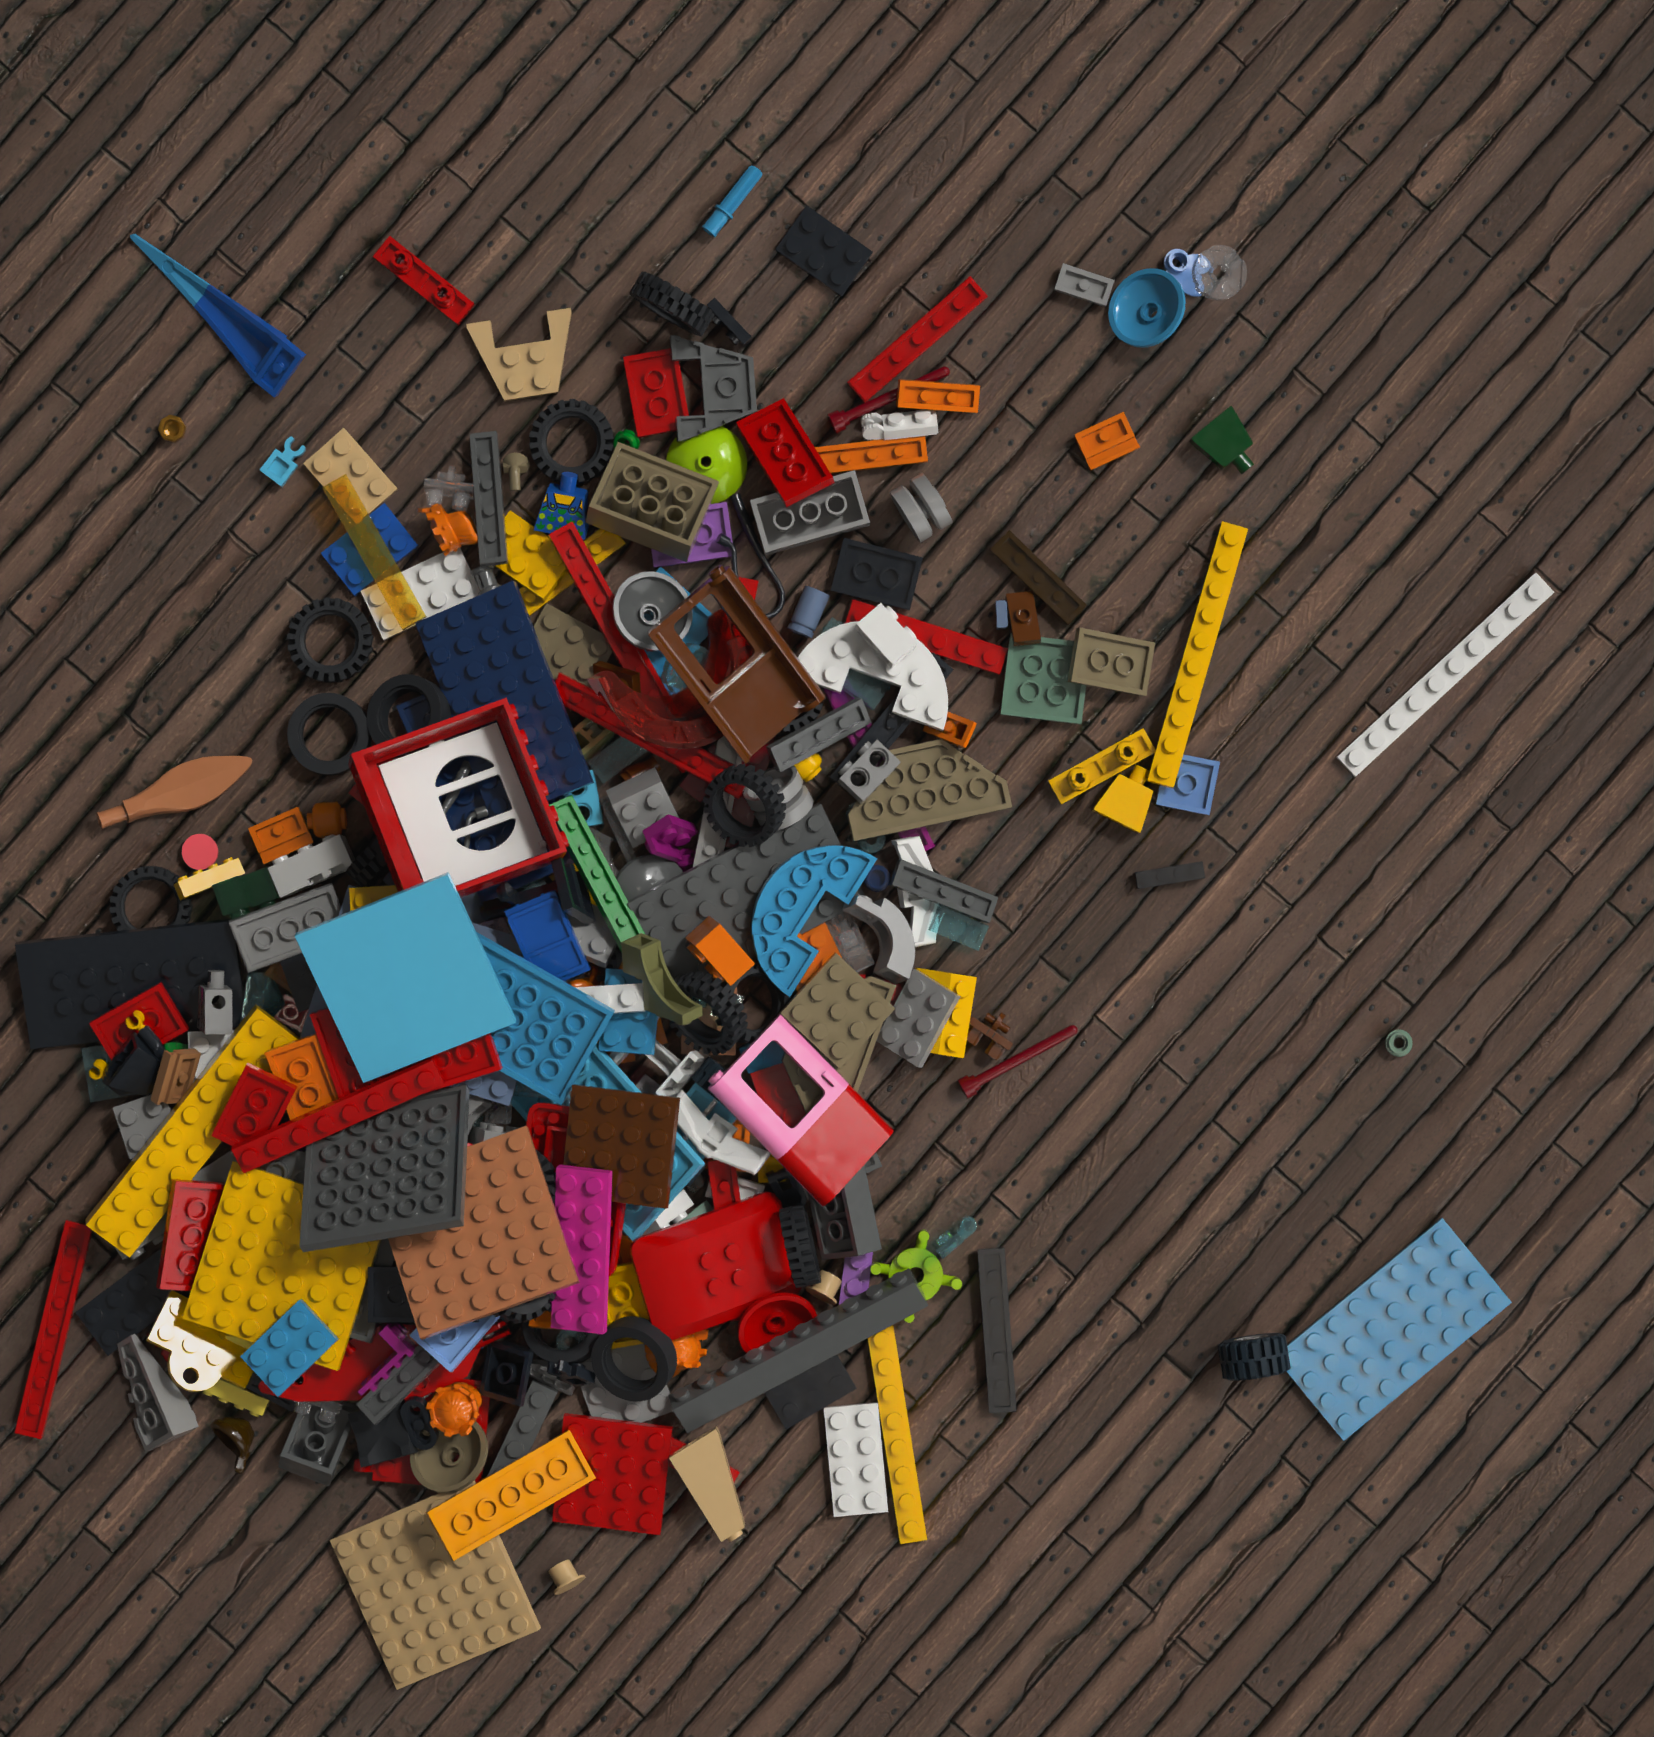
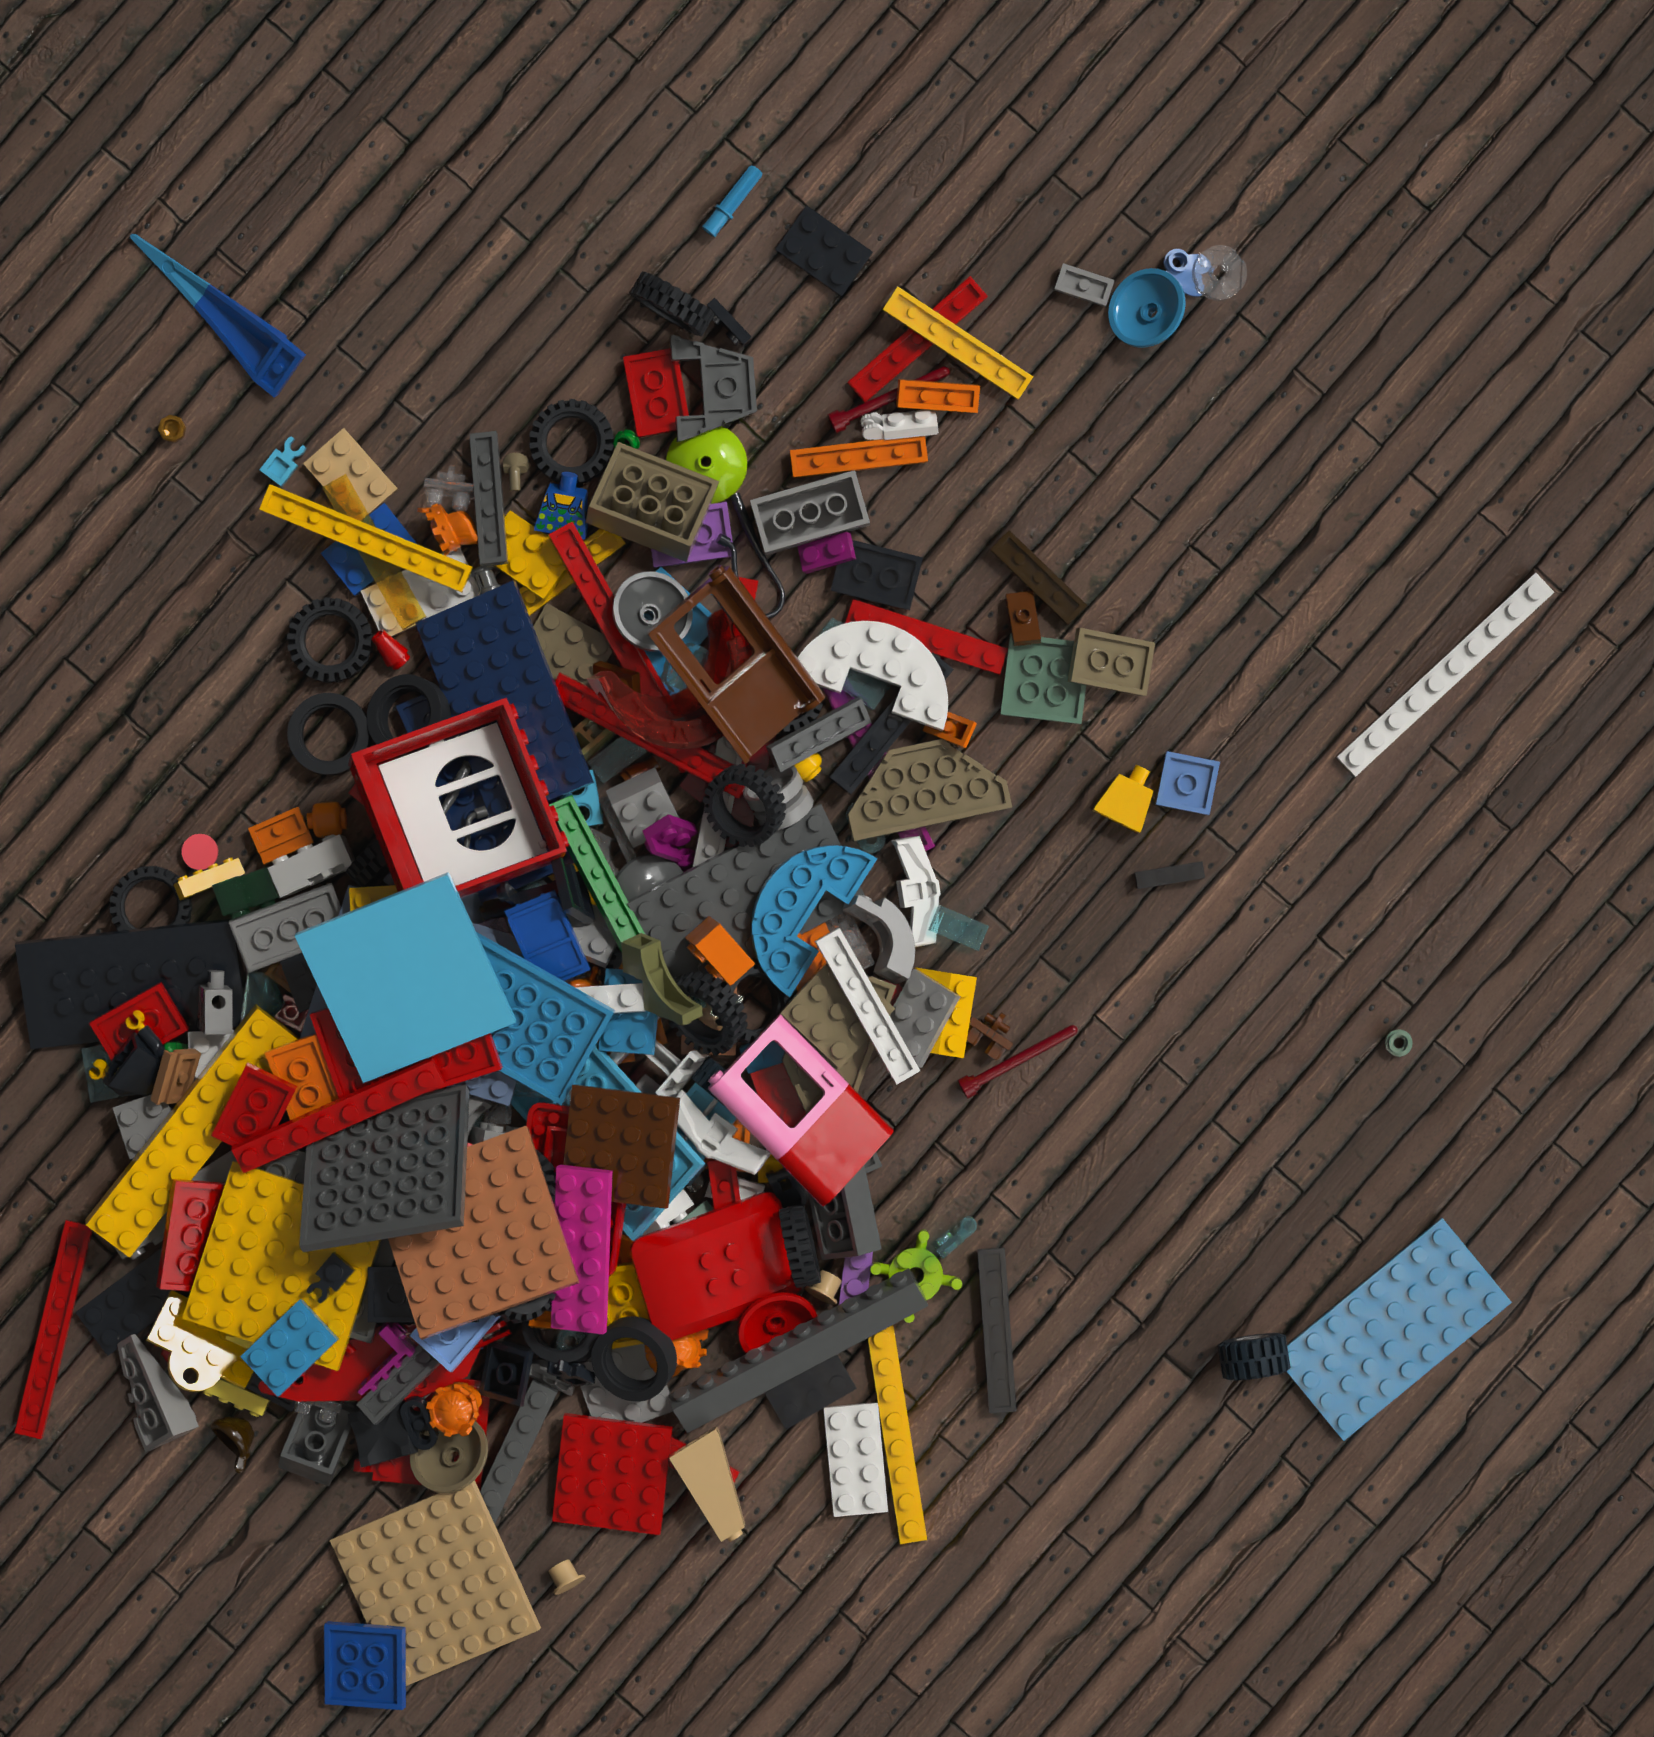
nougat animal [96,756,252,829] -> none
red plate [373,236,475,325] -> none
light orange plate [425,1430,596,1561] -> none
tan wing [466,308,572,402] -> none
red plate [736,398,835,507] -> none
sand blue piece [787,586,830,639] -> none
light grey brick [838,739,901,804] -> none
white brick [855,603,917,669] -> none
dark blue piece [864,865,890,892] -> none
light grey wheel [889,472,953,543] -> none
dark grey plate [889,859,998,923] -> none
sand blue tile [995,600,1008,630] -> none
yellow plate [1048,728,1155,805] -> none
orange plate [1074,412,1140,471] -> none
yellow plate [1147,521,1248,789] -> none
dark green torso [1189,406,1254,474] -> none
none -> yellow plate [259,484,473,593]
none -> black plate [307,1252,355,1303]
none -> blue plate [324,1621,406,1710]
none -> red cone [371,629,410,670]
none -> magenta plate [798,531,856,574]
none -> white plate [815,928,920,1085]
none -> yellow plate [882,287,1033,400]

